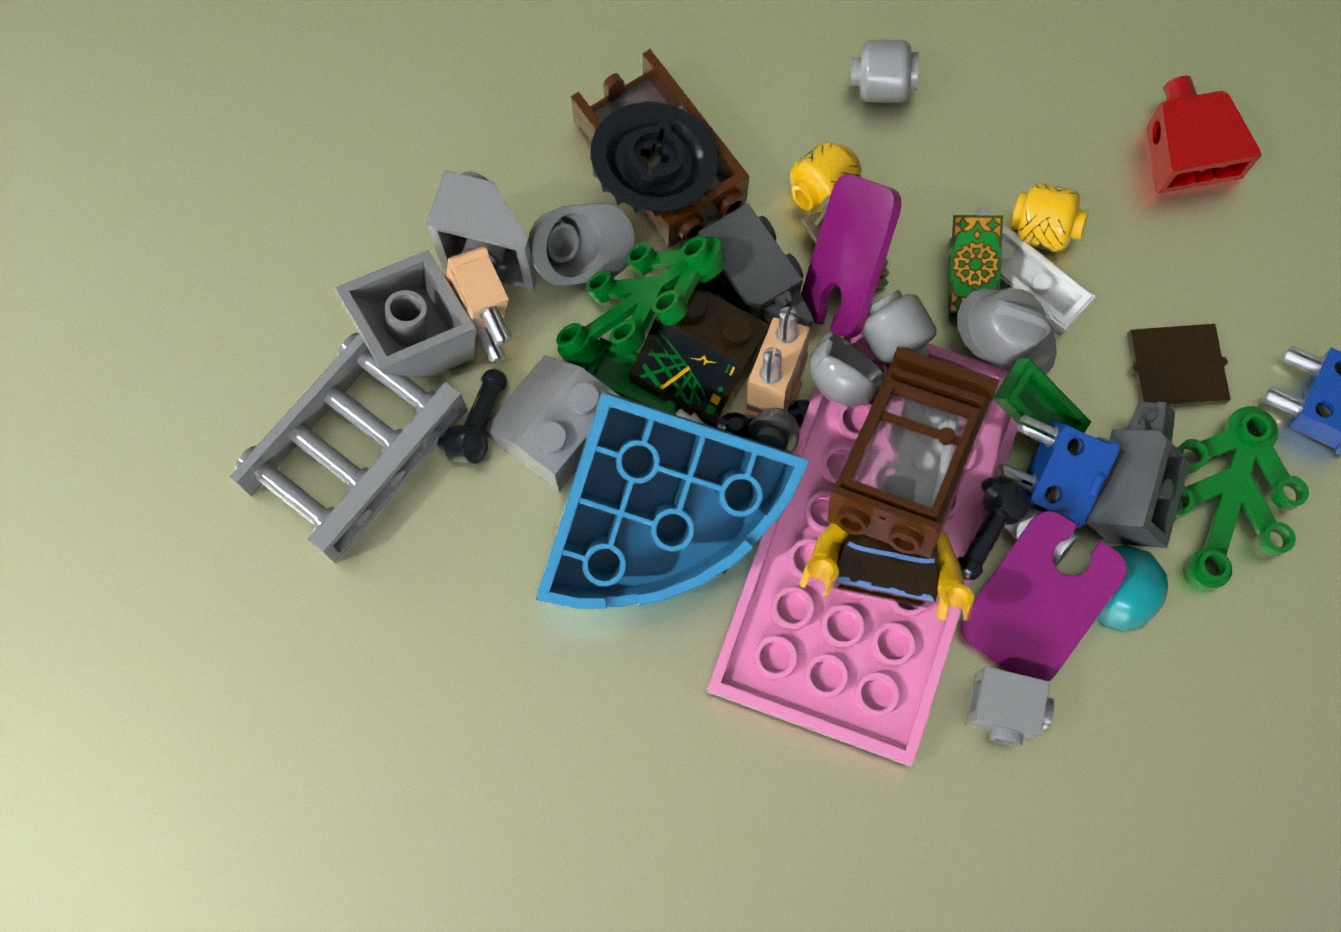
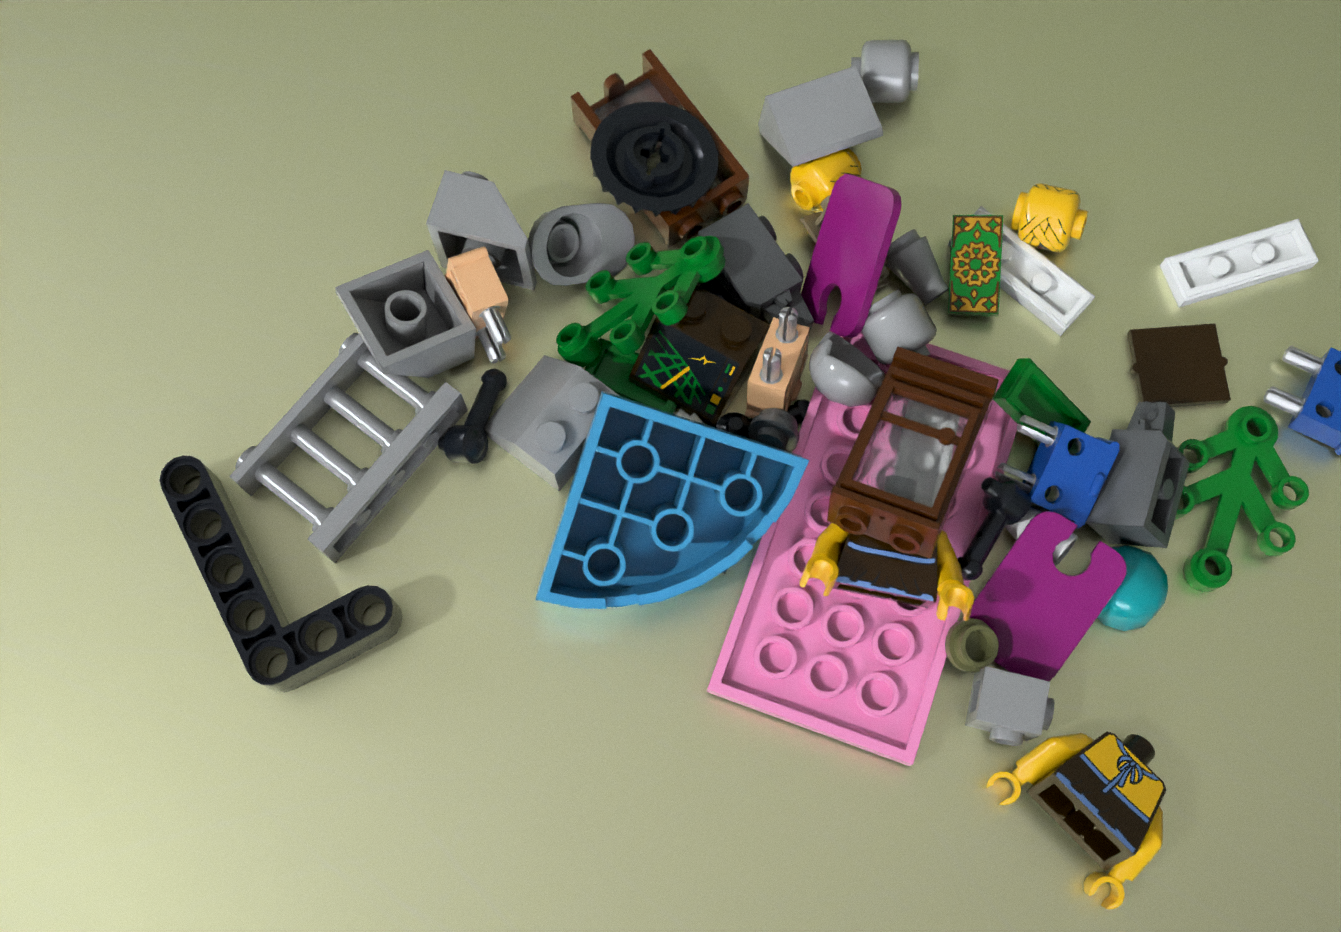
light grey piece [957,288,1057,374] -> none
red torso [1147,75,1262,194] -> none
none -> black beam [159,455,402,693]
none -> light grey slope [758,66,883,167]
none -> light grey cone [886,229,949,306]
none -> olive plate [945,618,999,672]
none -> torso [986,731,1166,909]
none -> white tile [1160,219,1319,308]

